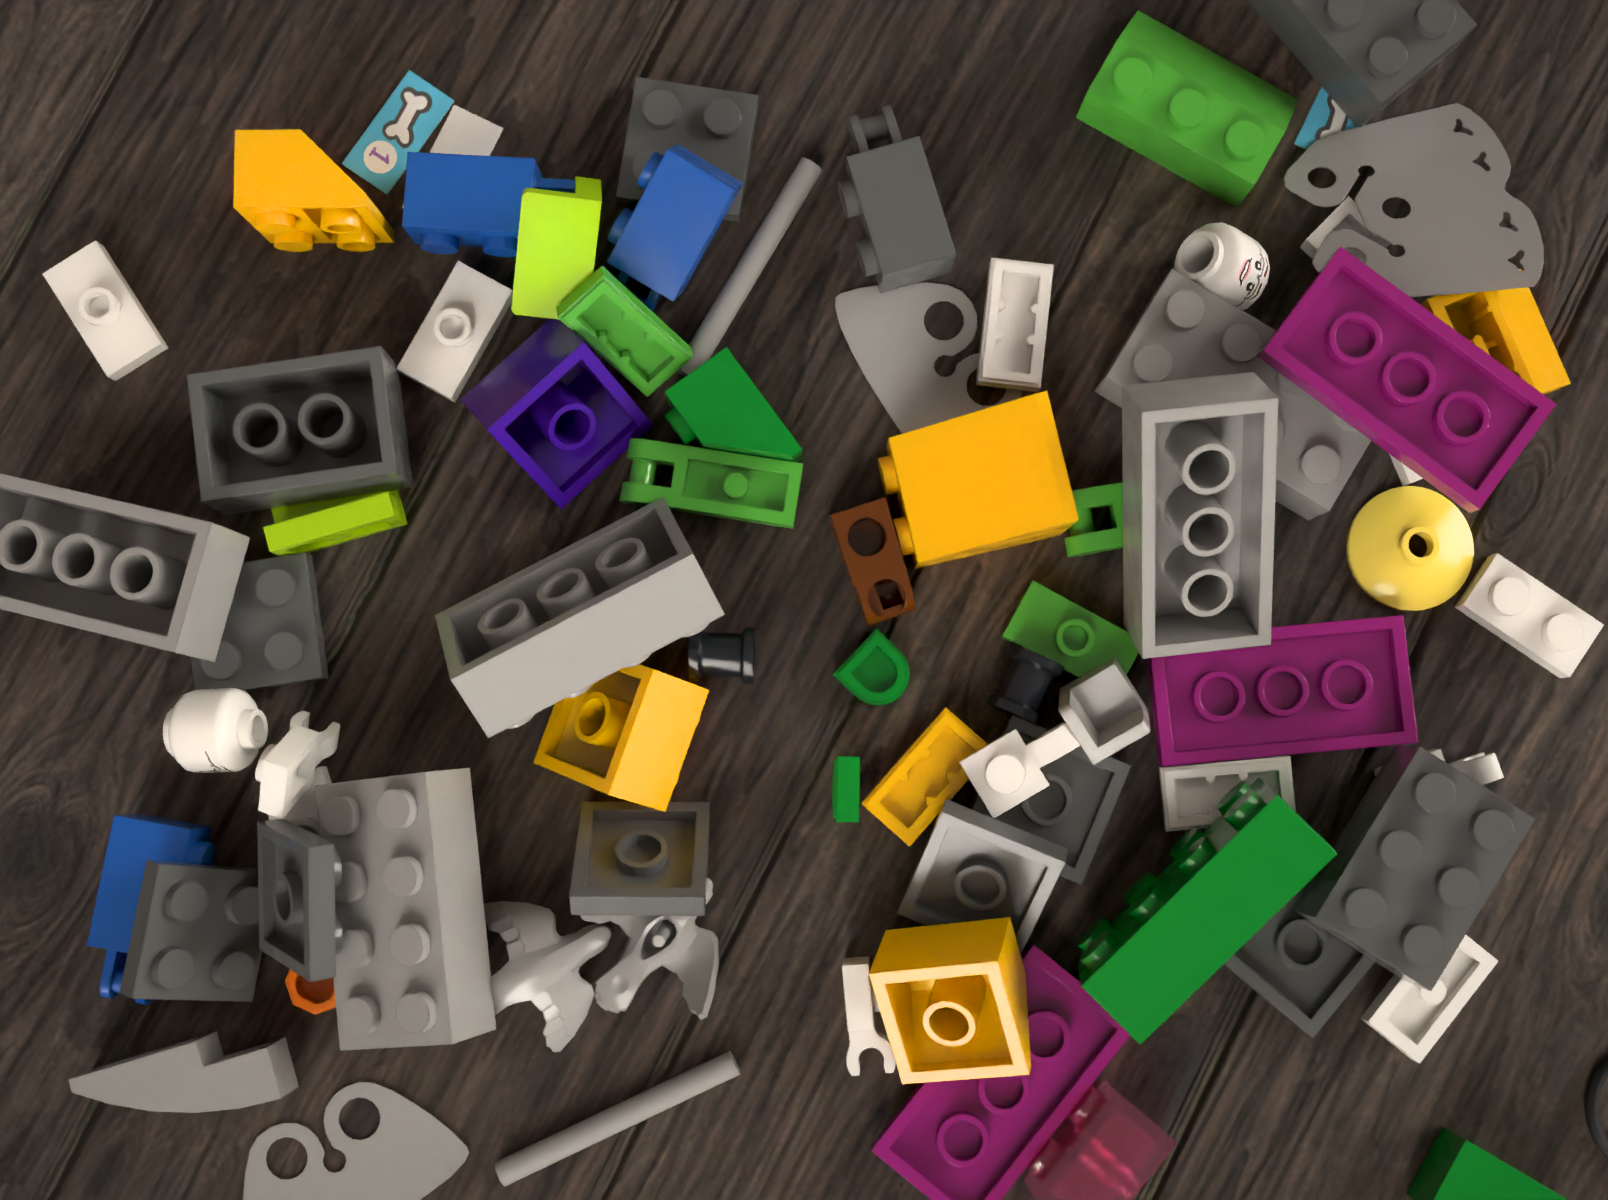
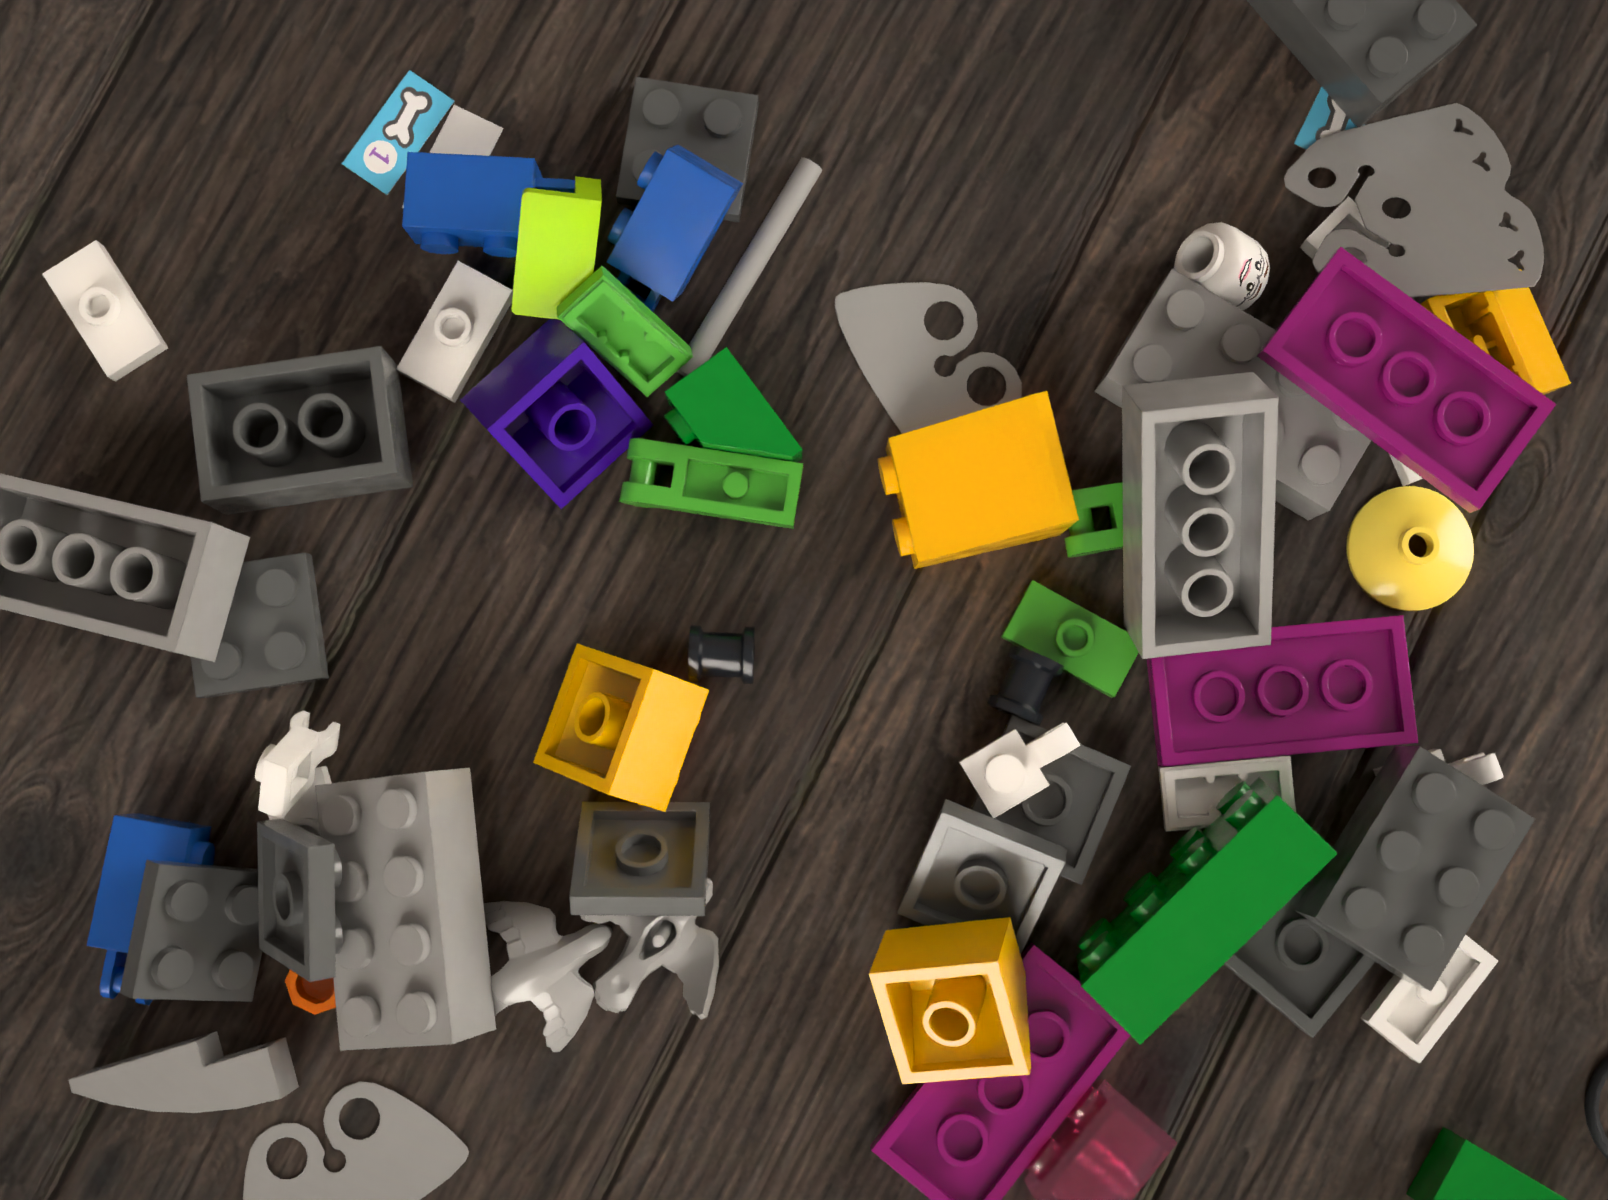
white head [163,688,268,773] -> none
yellow slope [233,129,395,252] -> none
lime panel [263,489,408,556] -> none
light grey brick [435,497,725,738] -> none
light grey bar [495,1051,740,1186] -> none
reddish brown leg [827,497,916,626] -> none
green tile [832,756,860,822] -> none
green tile [833,629,910,706] -> none
dark grey brick [838,104,956,293] -> none
white plate [842,956,896,1076] -> none
yellow plate [861,707,988,847] -> none
white plate [976,257,1054,392] -> none
light grey panel [1058,657,1150,765] -> none
bright green slope [1076,10,1299,208] -> none
white plate [1455,553,1604,678] -> none

